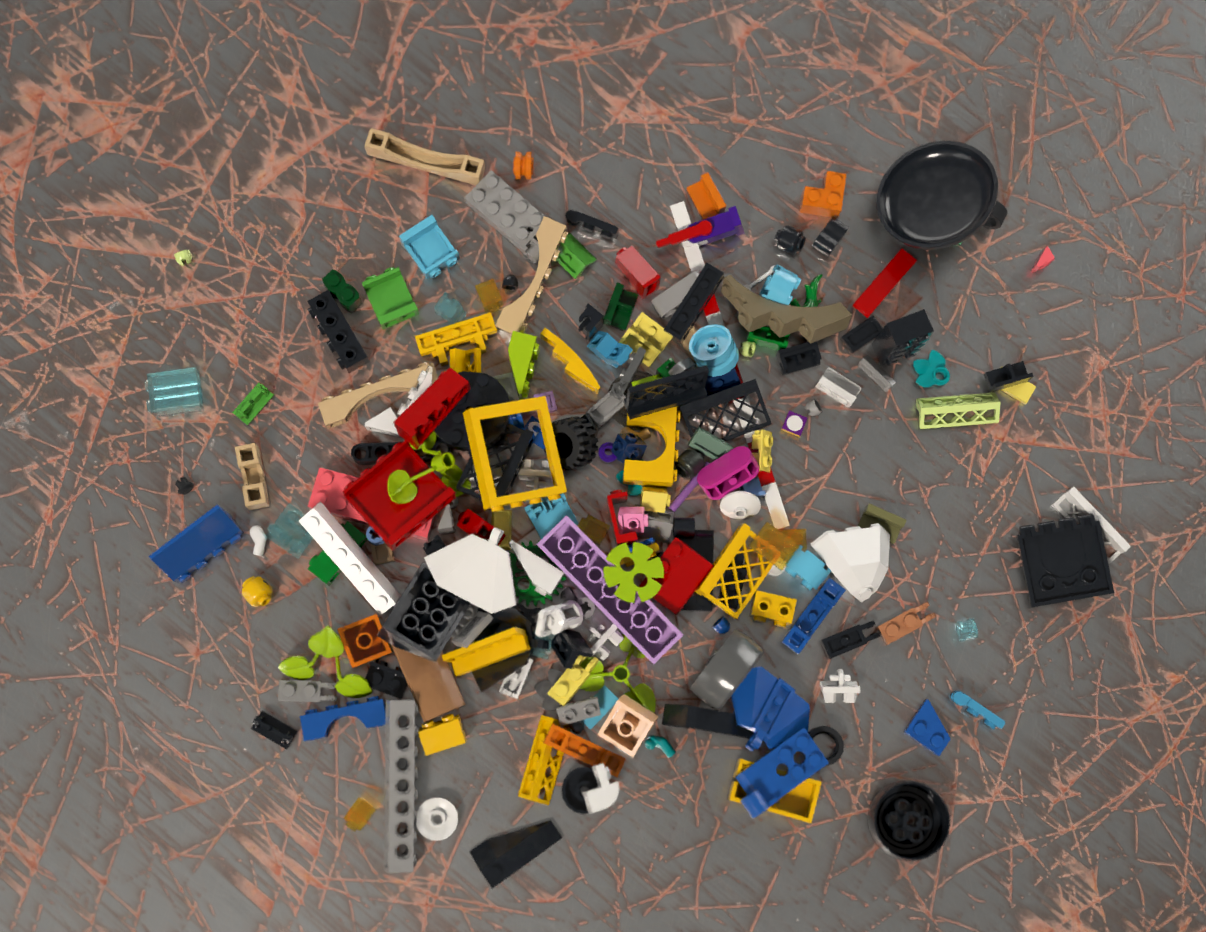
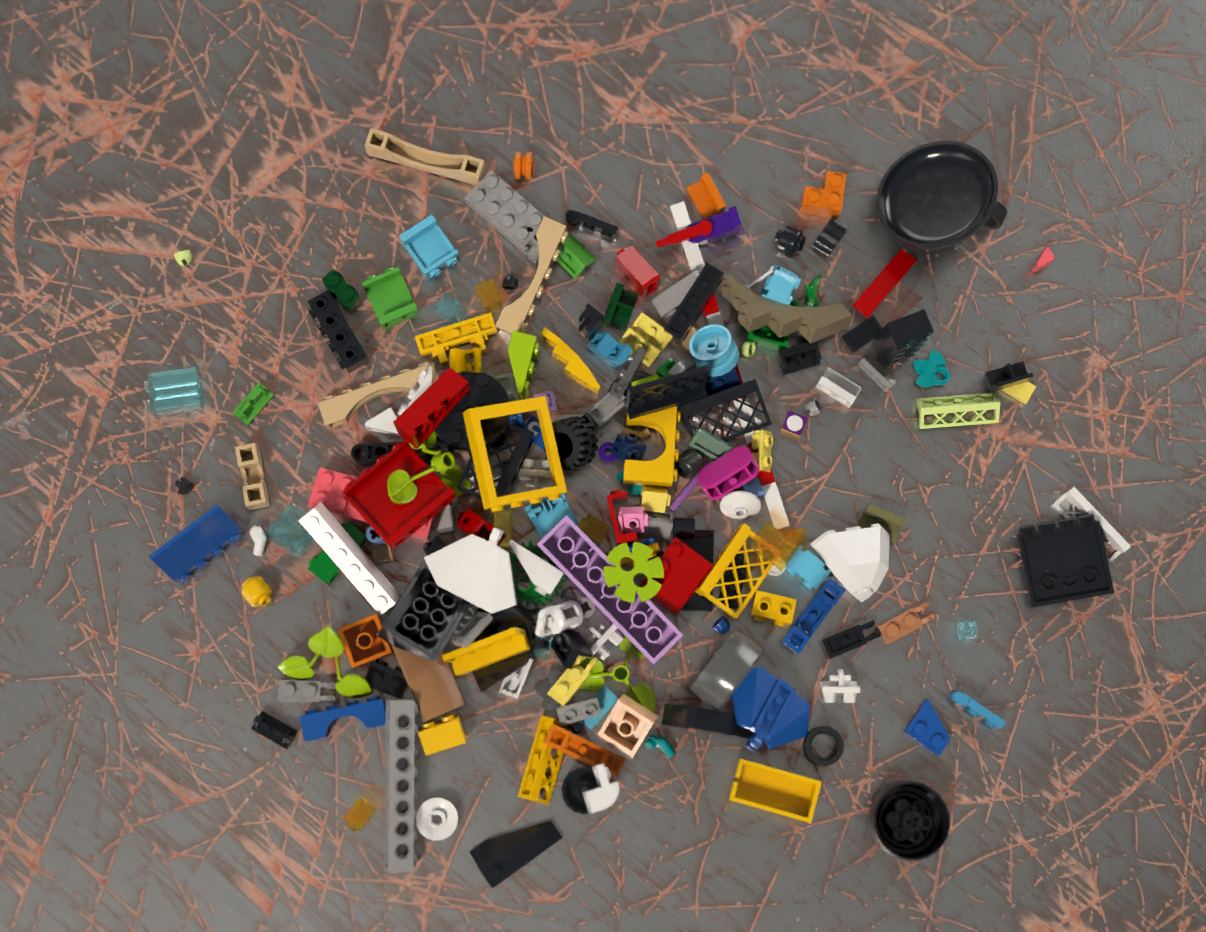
blue hinge [735,728,829,819] -> none

